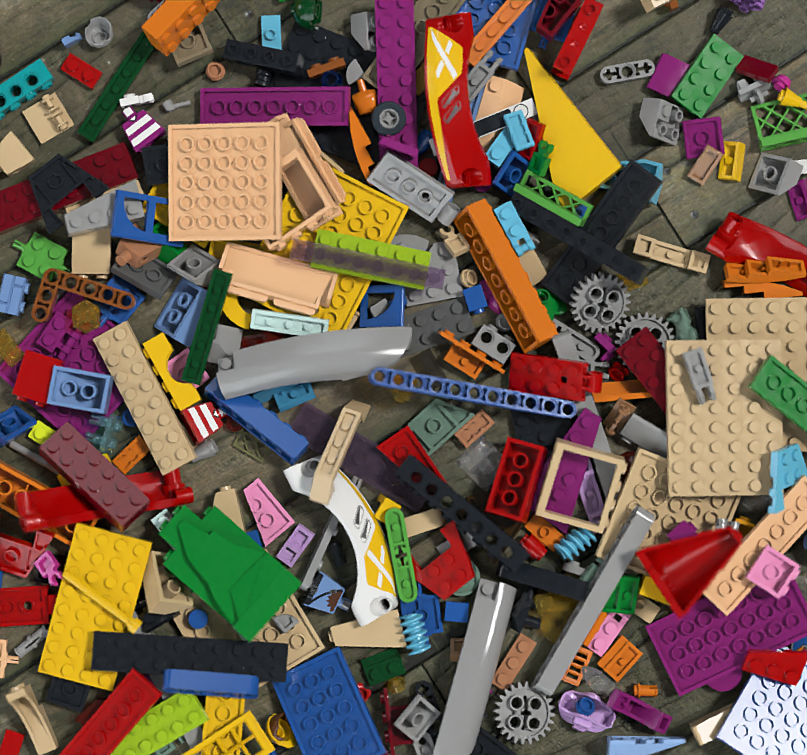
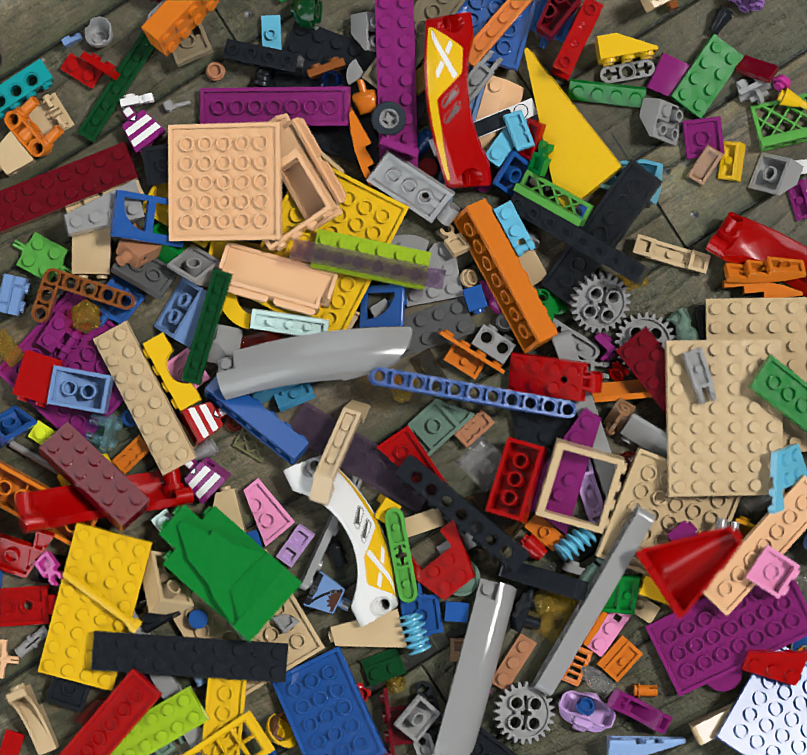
black wing [28,154,110,235] -> none
blue beam [162,669,259,699] -> none
none -> orange piece [4,96,64,157]
none -> red plate [80,51,120,80]
none -> magenta torso [185,457,231,504]
none -> green plate [568,79,646,108]
none -> yellow slope [594,33,658,67]

